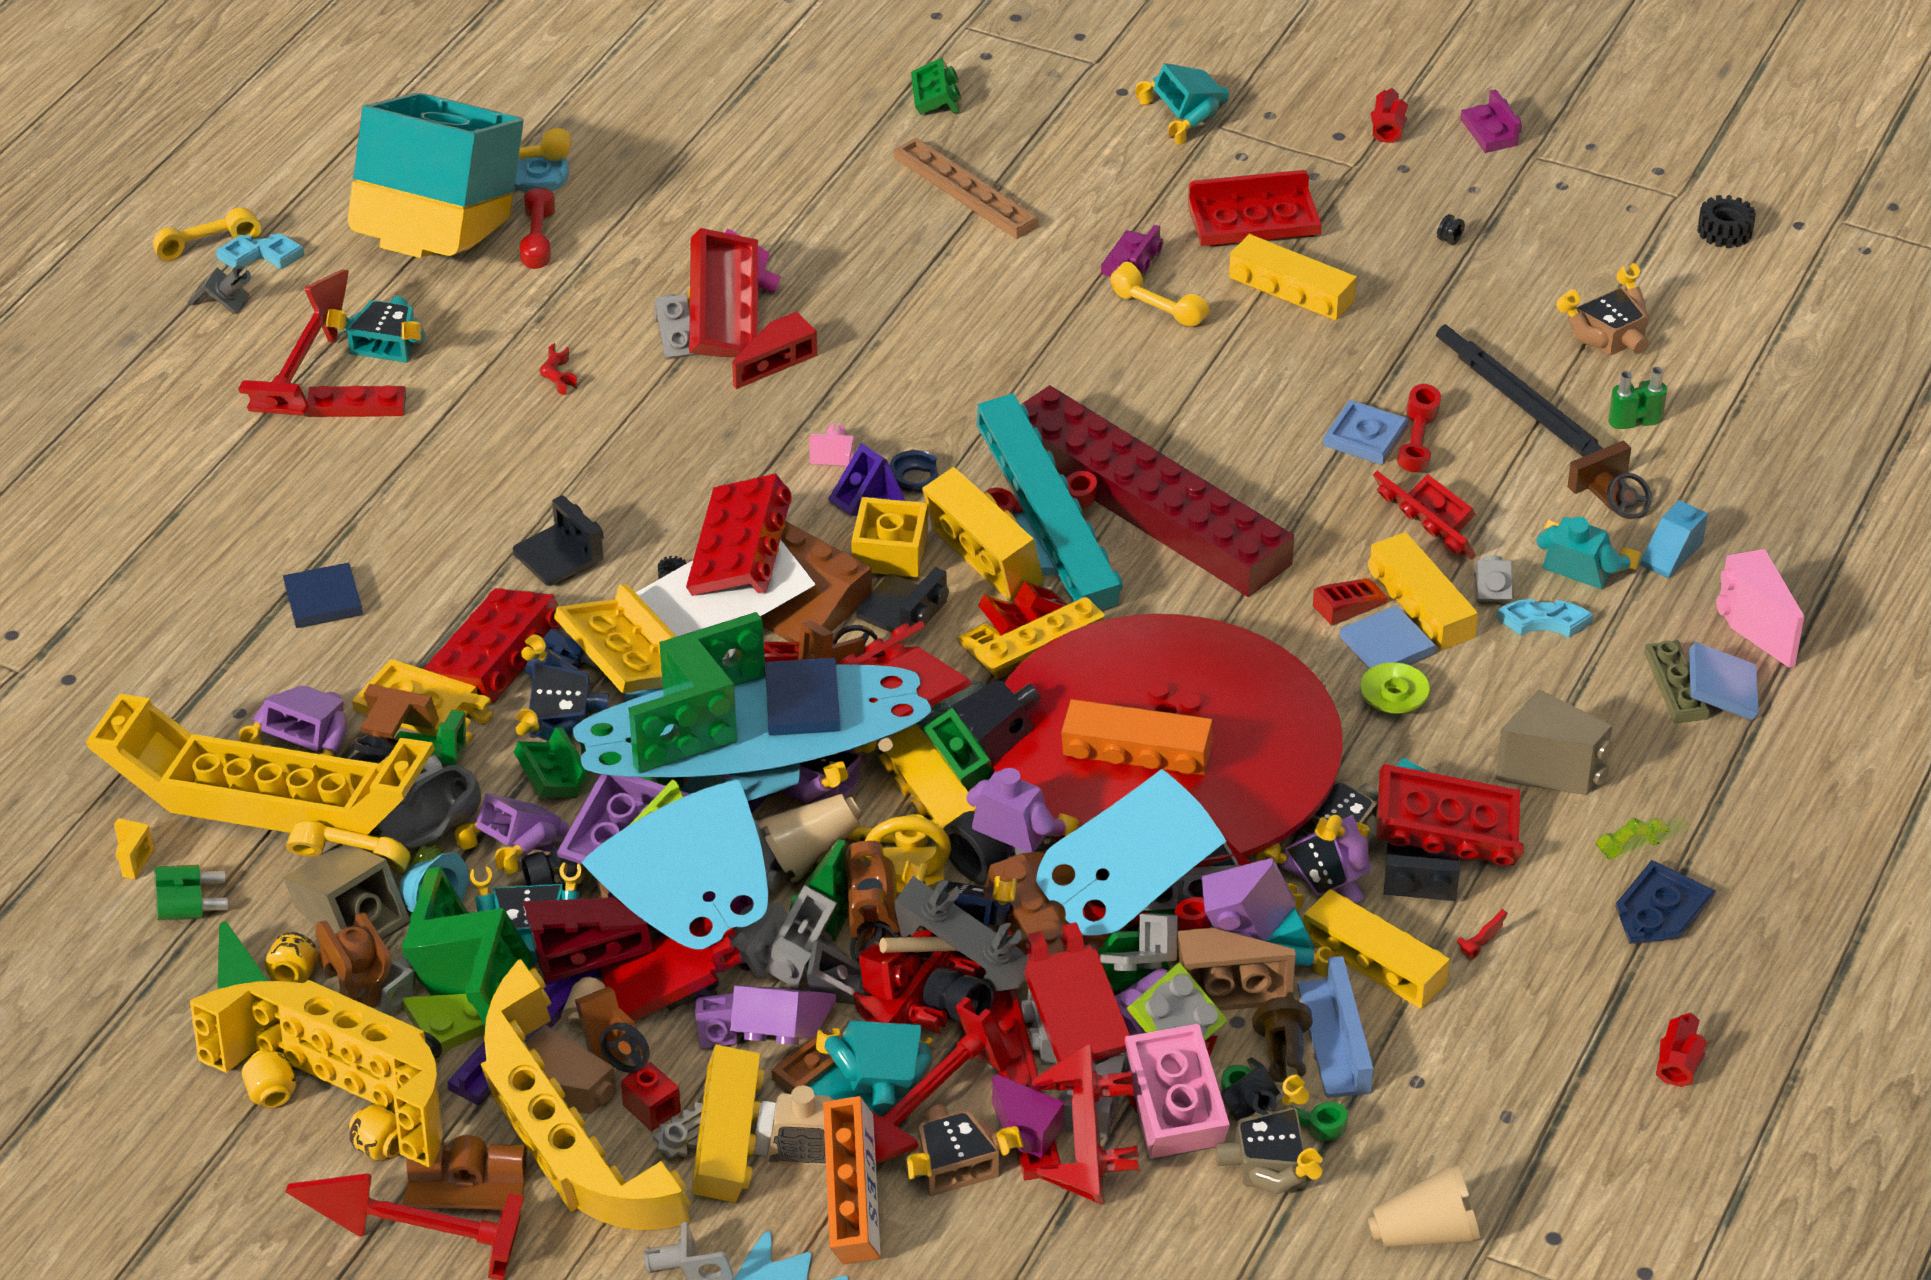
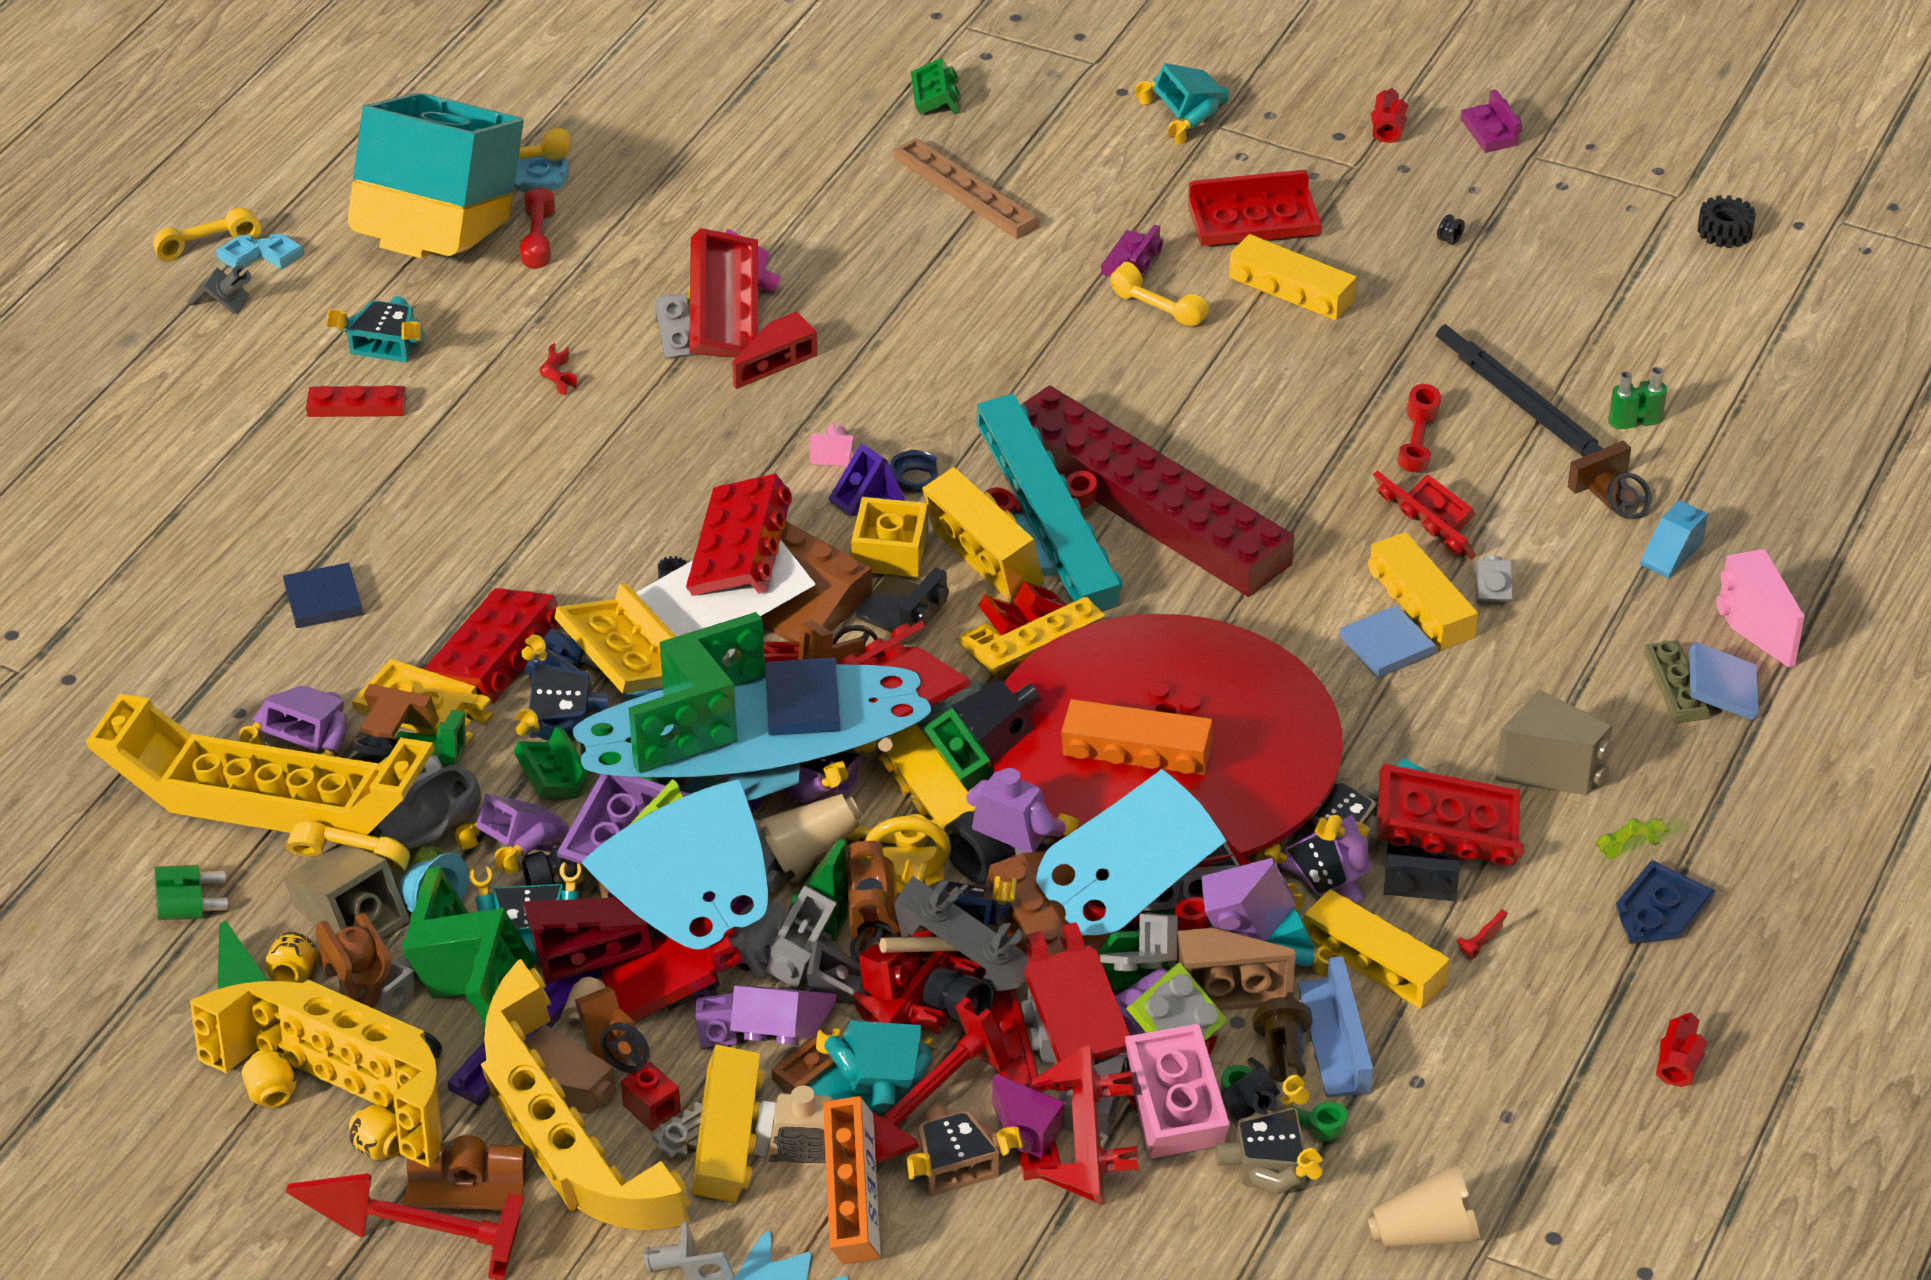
yellow bracket [114,818,155,880] -> none
red piece [238,269,349,416] -> none
lime wing [402,994,485,1052] -> none
black bracket [513,495,604,586] -> none
red slope [1313,578,1388,626] -> none
medium blue tile [1323,400,1409,465] -> none
lime dish [1360,662,1430,713] -> none
medium azure tile [1496,598,1593,638] -> none
teal torso [1536,516,1642,590] -> none
torso [1556,263,1649,355] -> none

